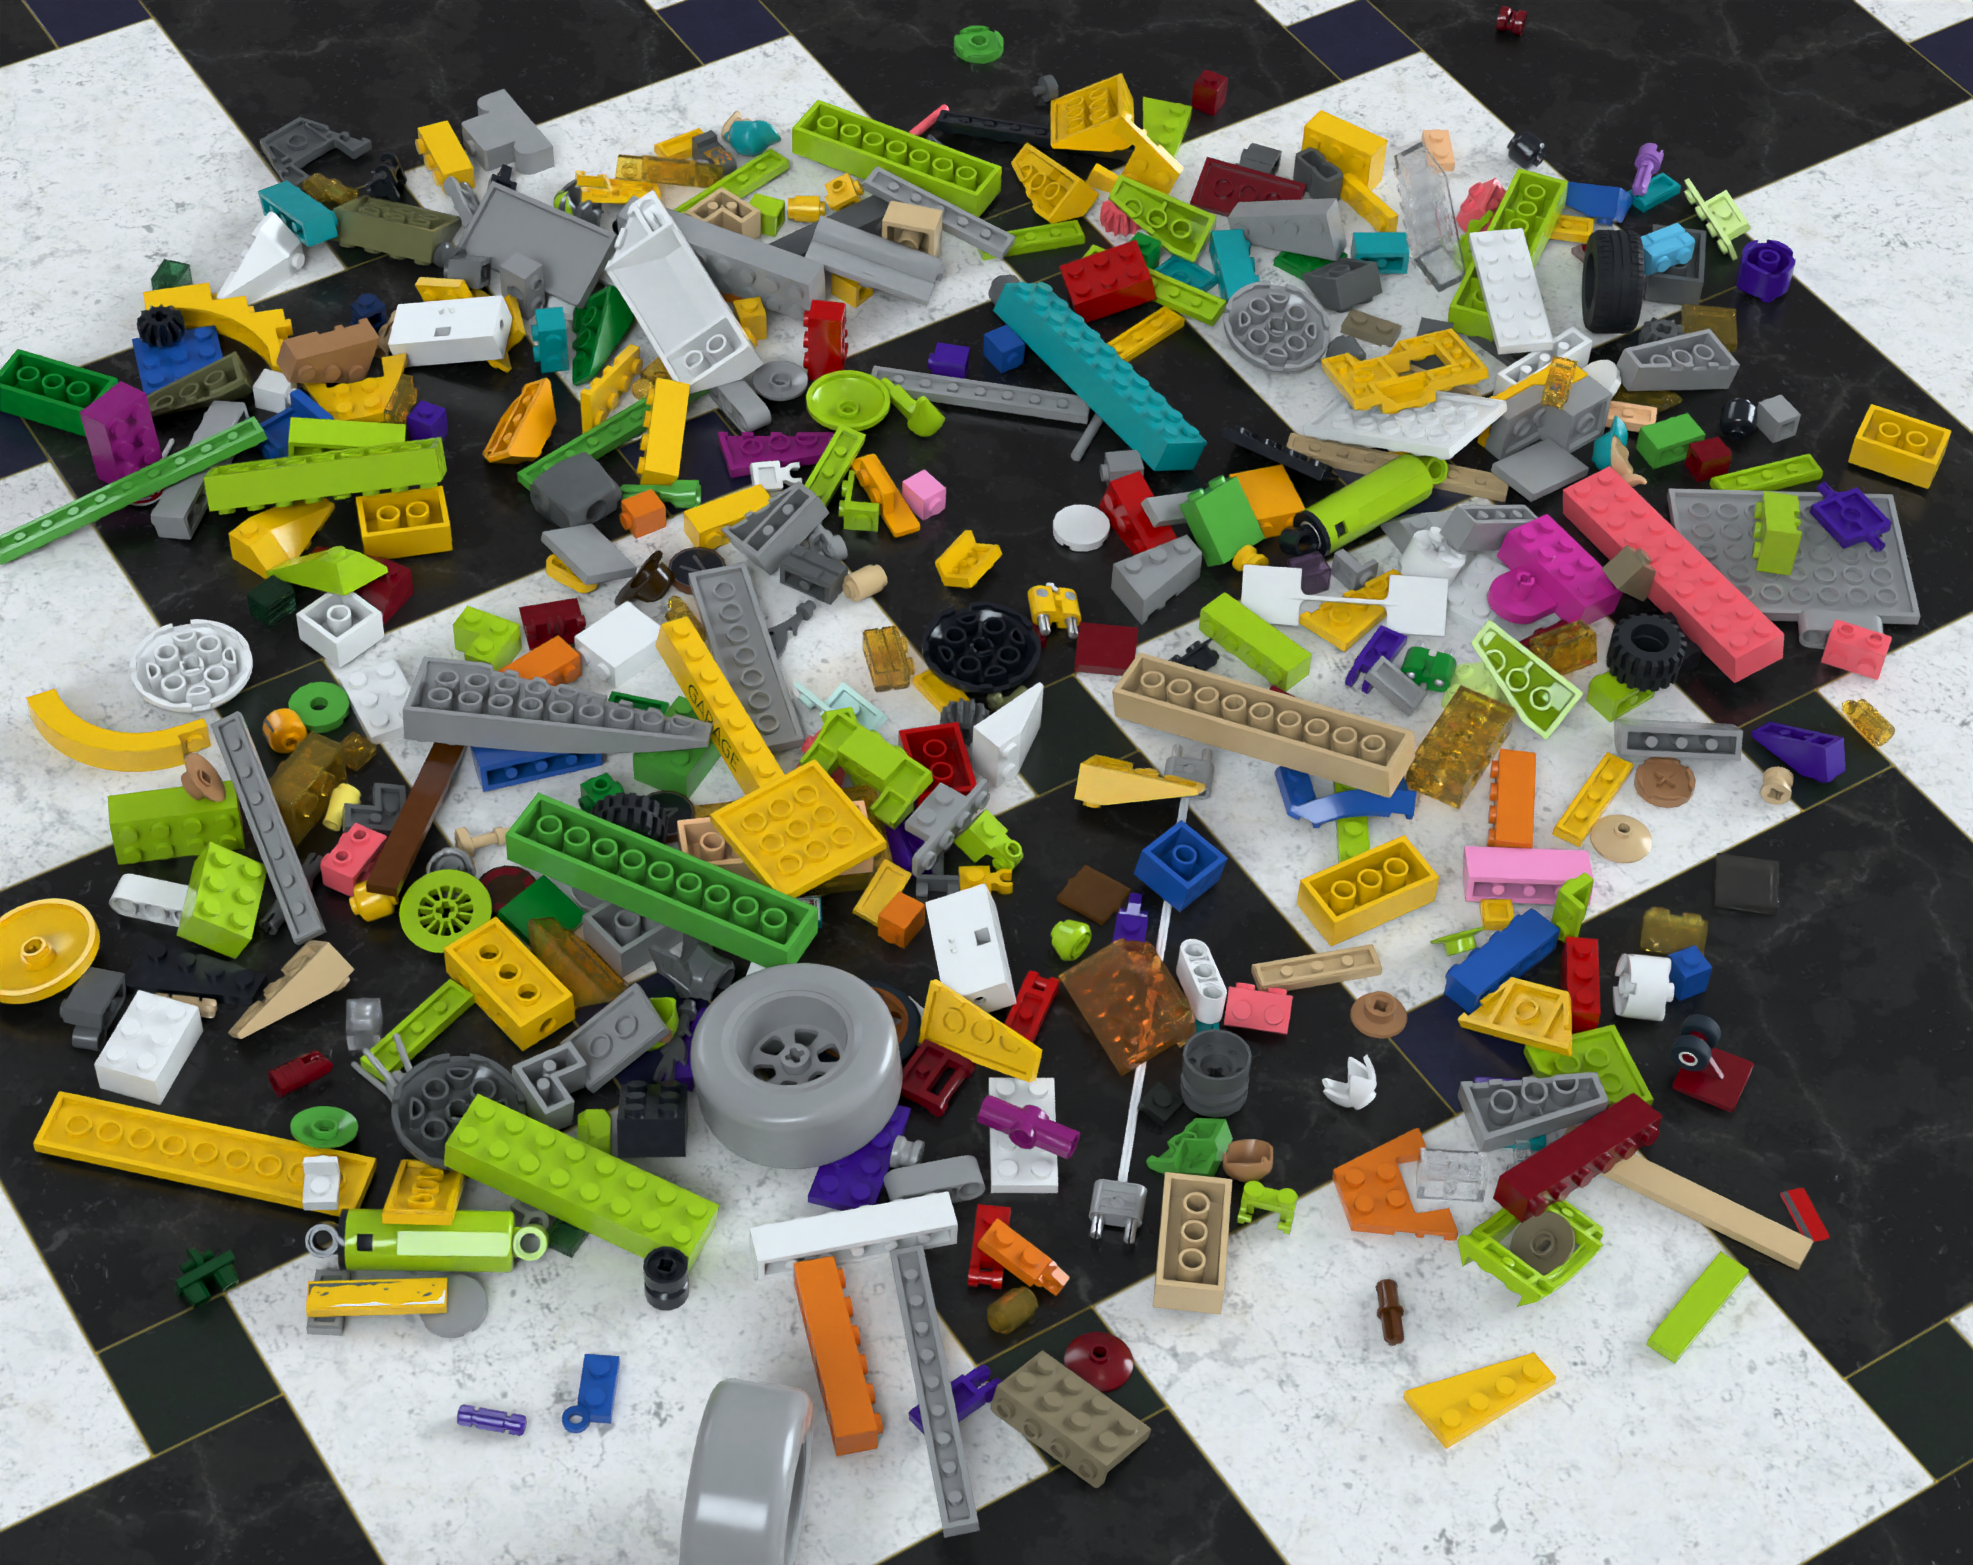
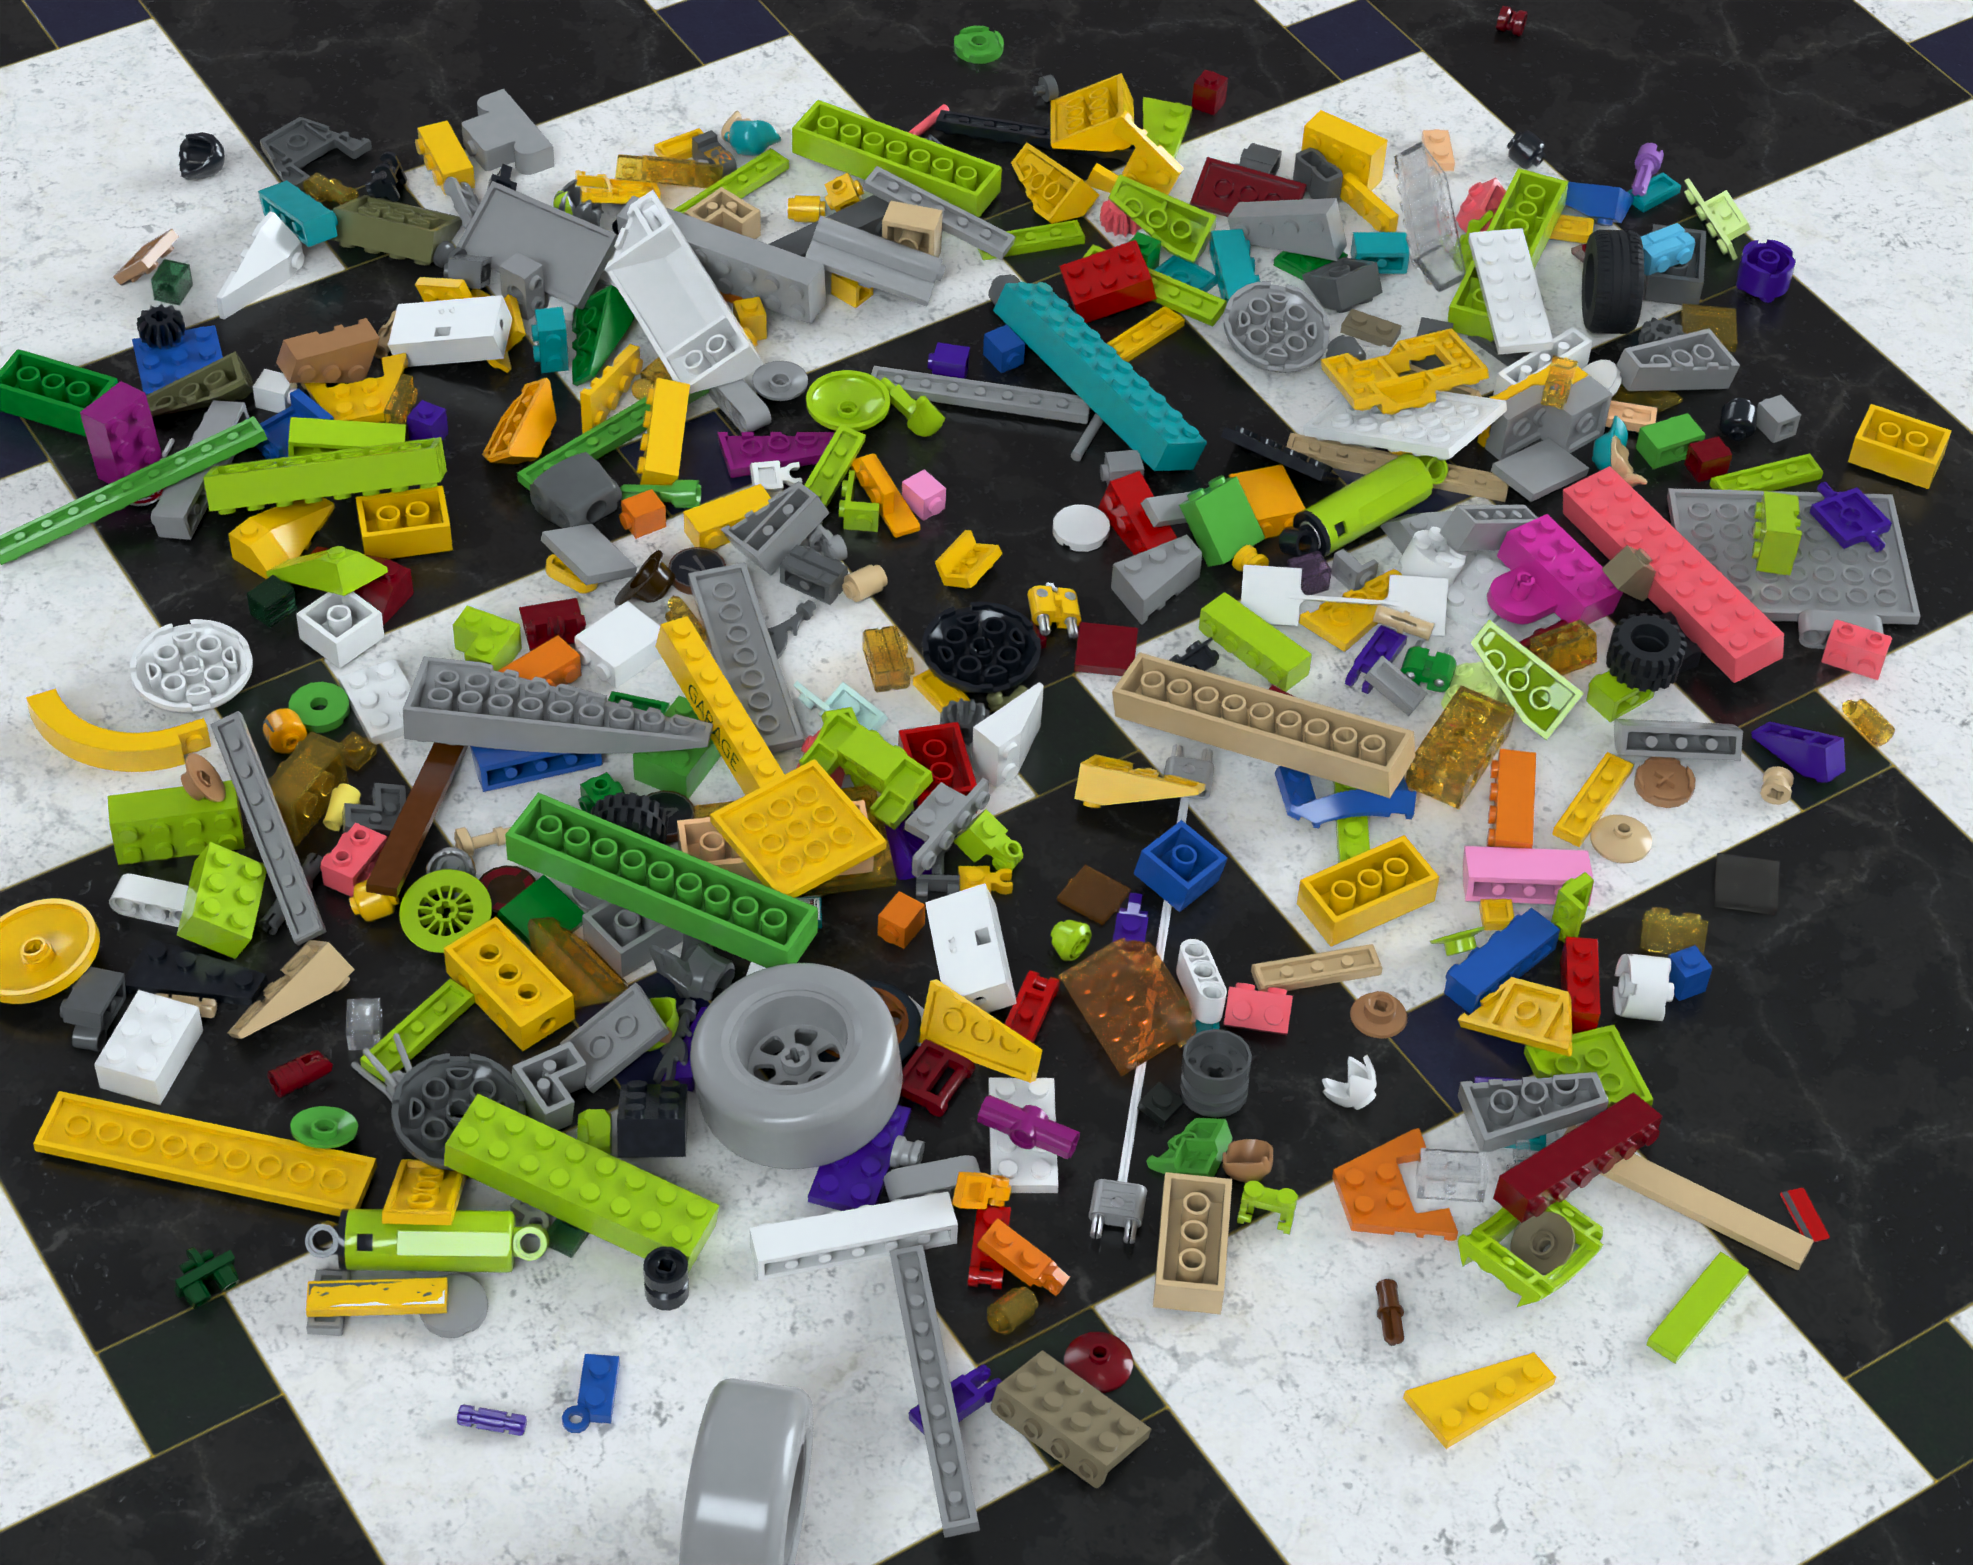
yellow arch [143,282,293,373] -> none
white bracket [302,1155,341,1210] -> none
dark blue brick [350,294,387,335] -> none
lime brick [747,193,785,237] -> none
orange brick [793,1256,883,1456] -> none
red wedge [803,299,849,381] -> none
yellow tile [853,859,912,927] -> none
dark red plate [1670,1014,1754,1112] -> none
none -> medium nougat plate [113,229,179,285]
none -> black hair [178,132,225,179]
none -> light orange plate [952,1172,1012,1209]
none -> tan pin [1373,604,1435,641]

